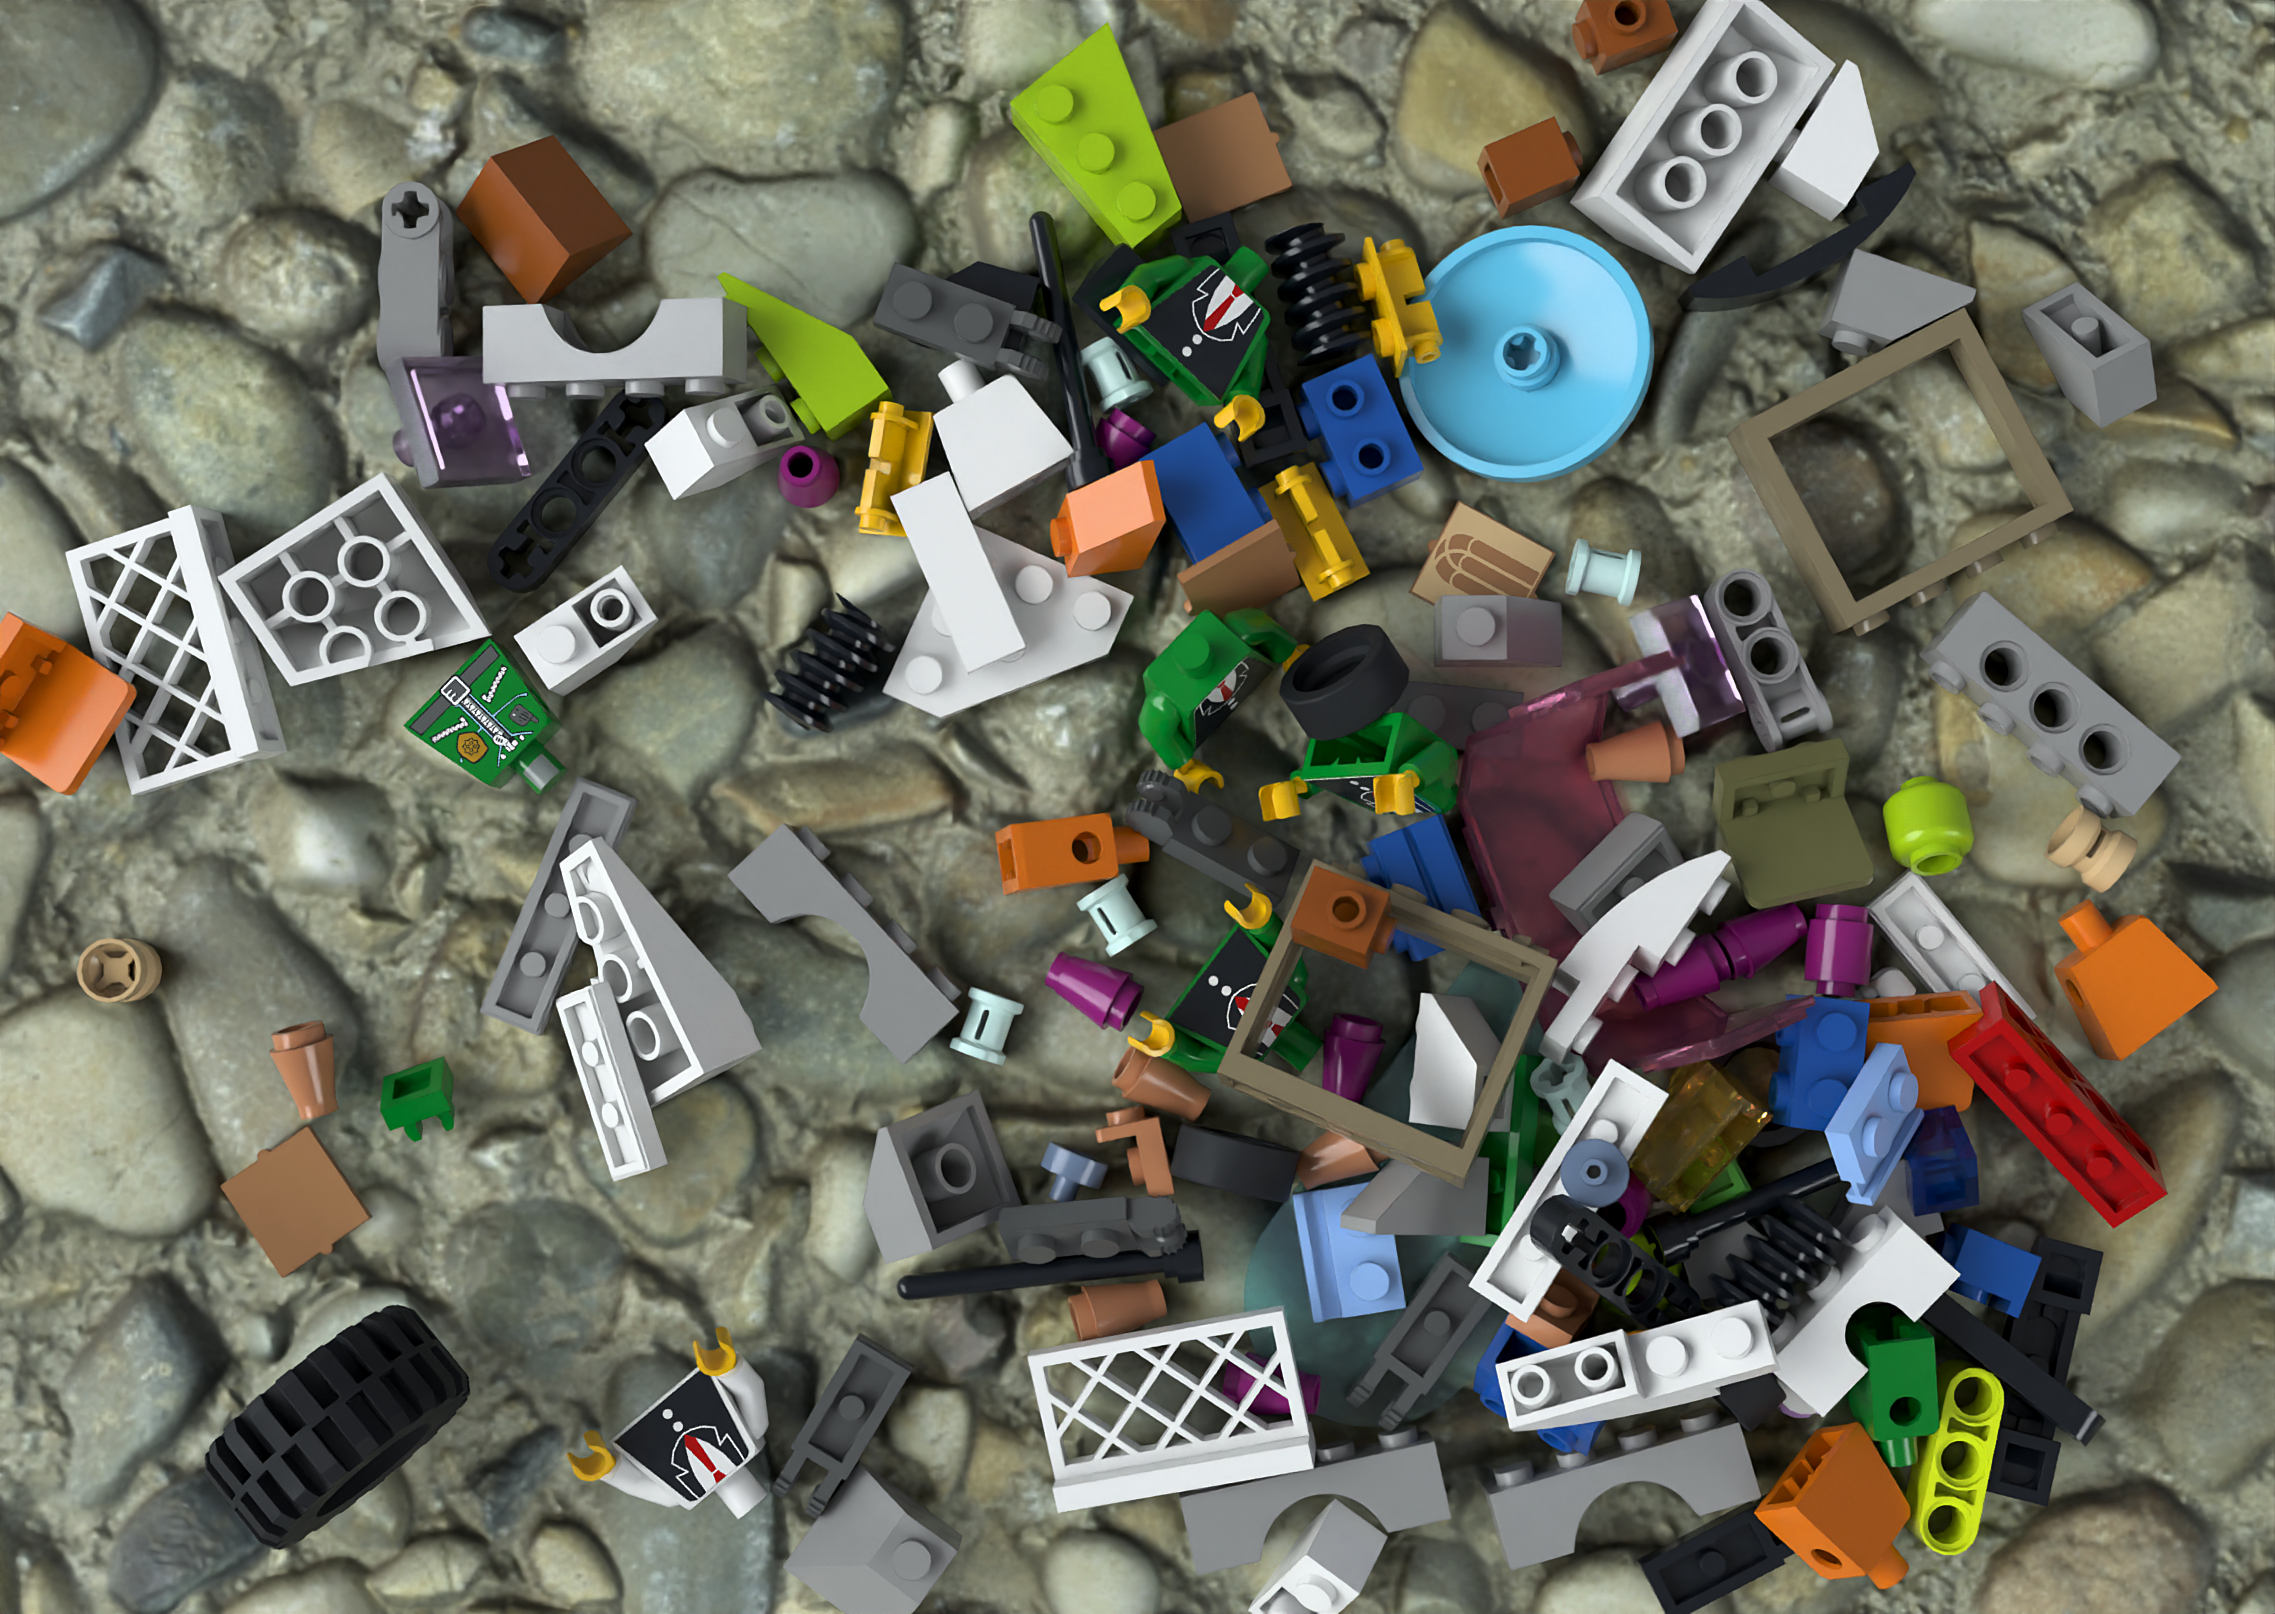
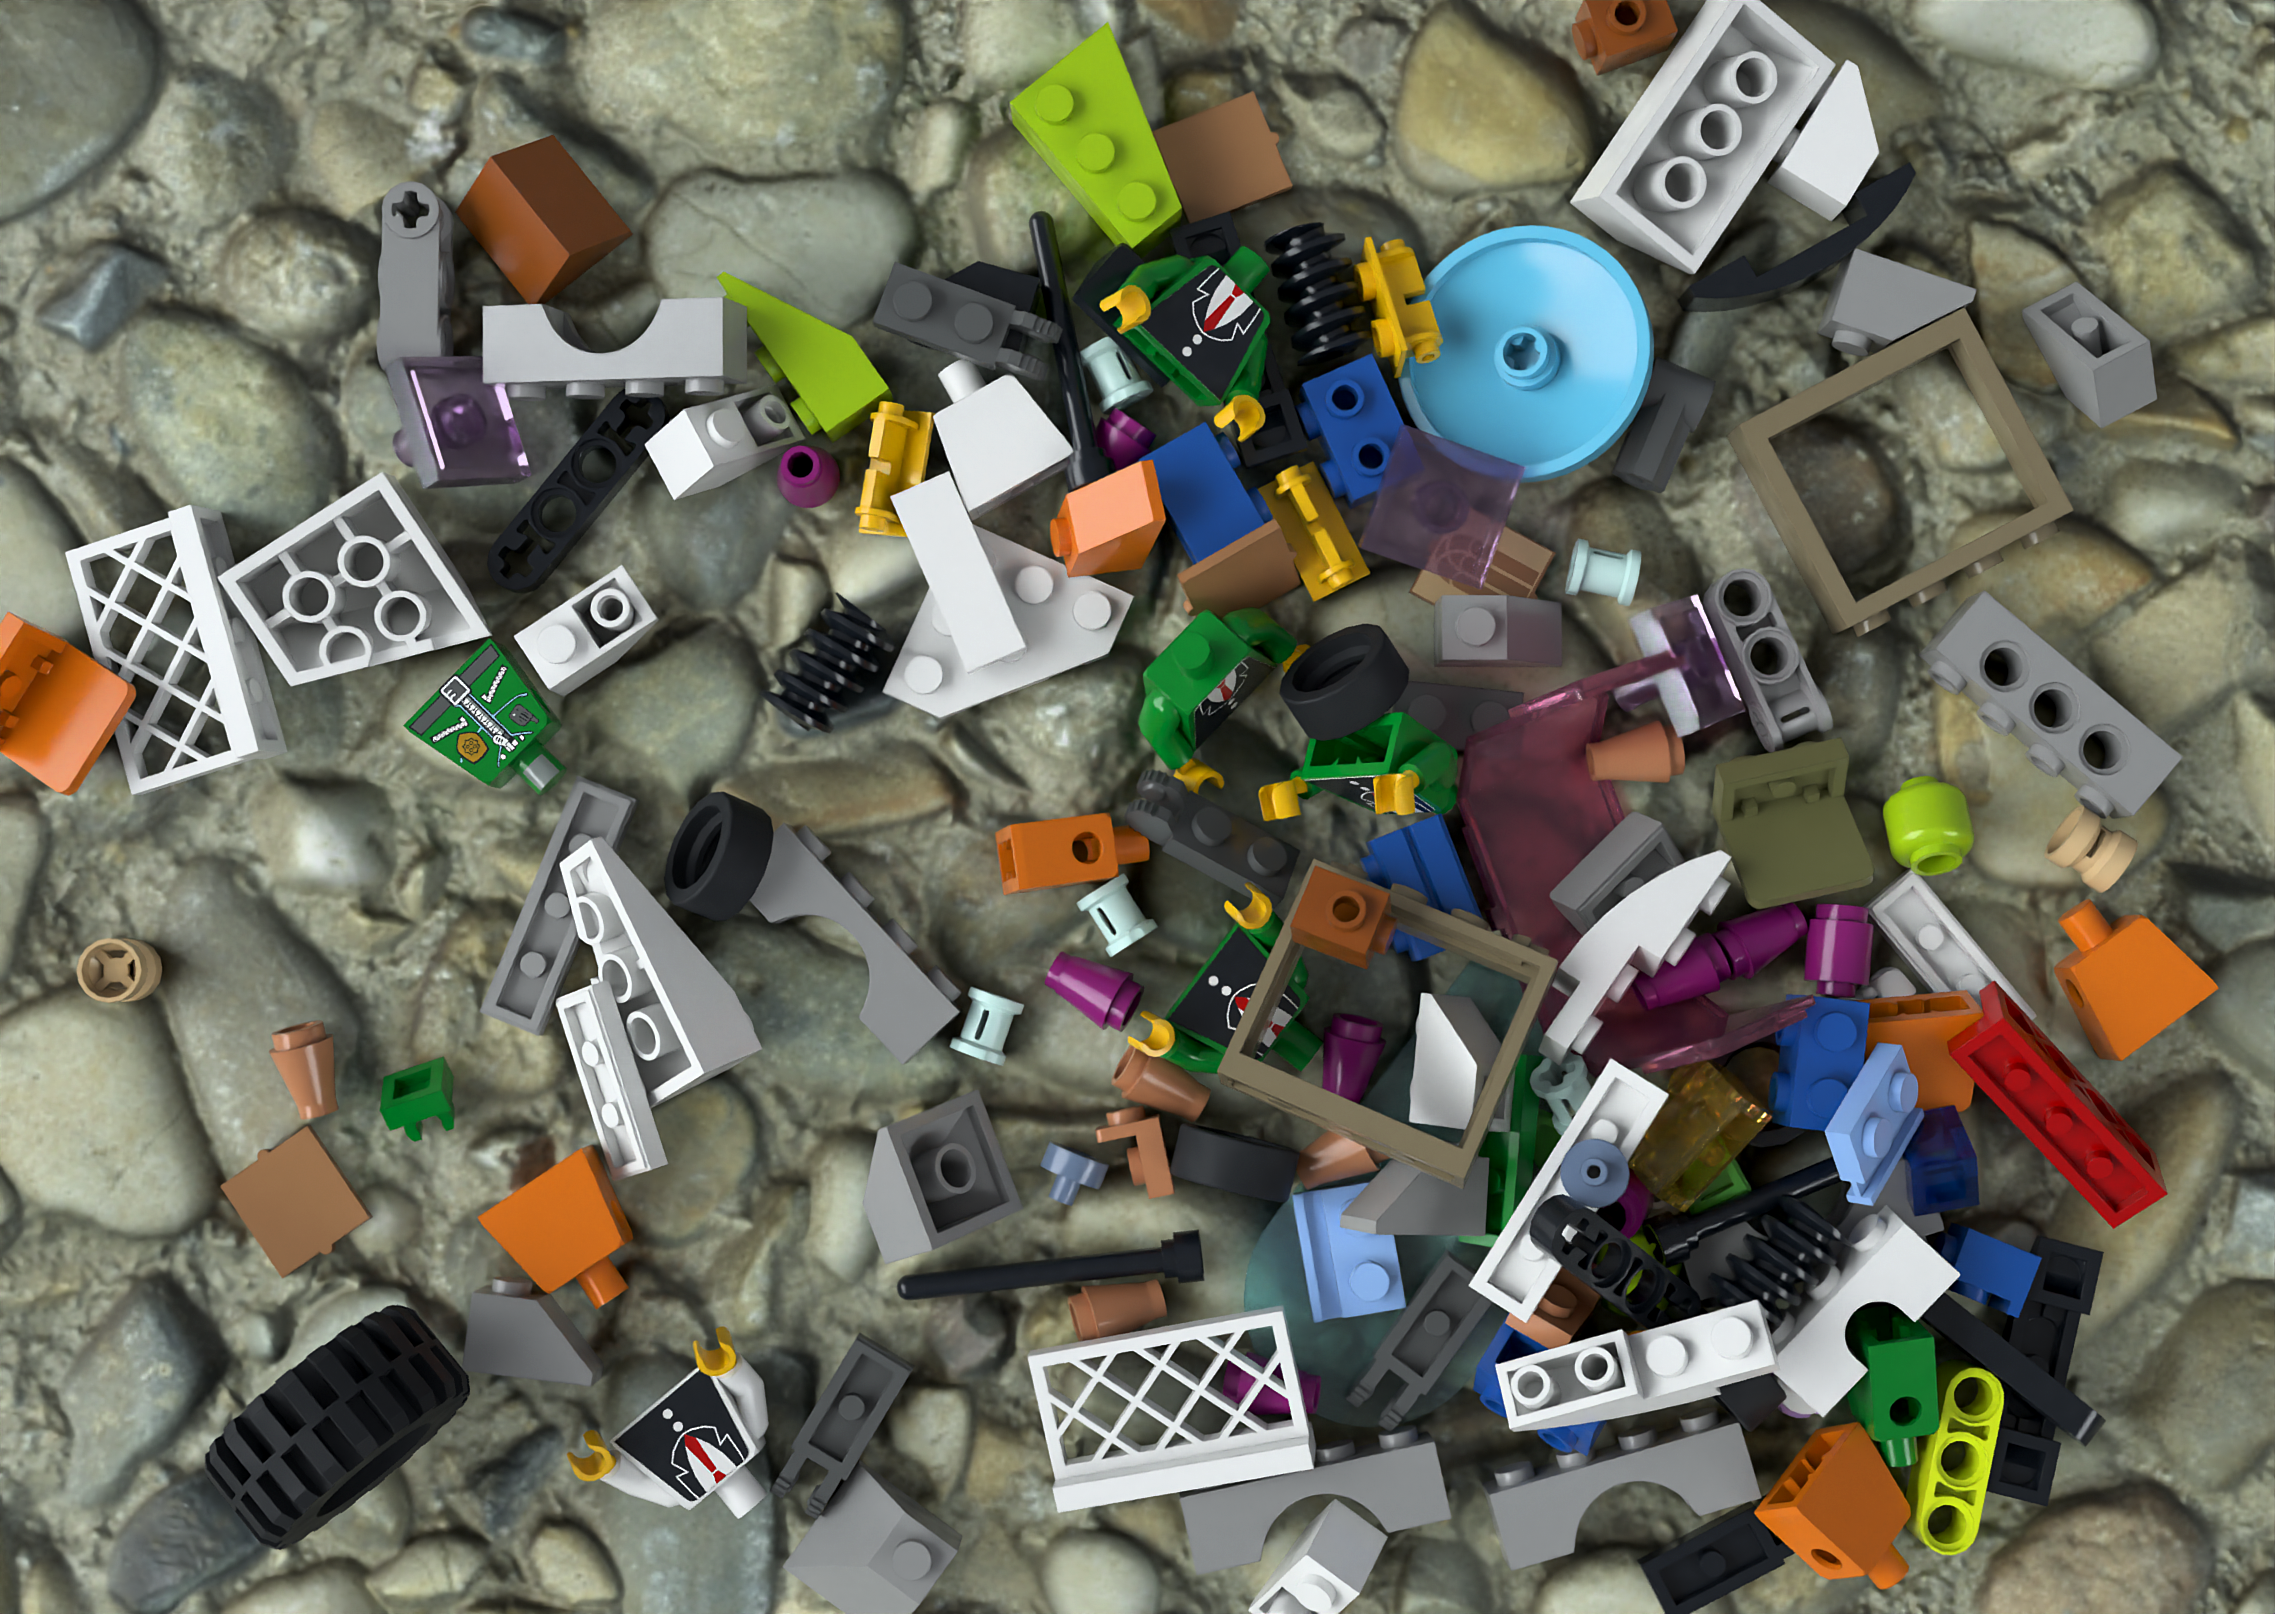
dark grey hinge [999,1195,1188,1264] -> none
dark orange brick [1477,116,1583,220] -> none
none -> light grey slope [462,1277,604,1387]
none -> orange torso [477,1145,634,1310]
none -> black tyre [664,792,774,921]
none -> clear purple tile [1358,424,1526,590]
none -> dark grey piece [1611,356,1716,494]

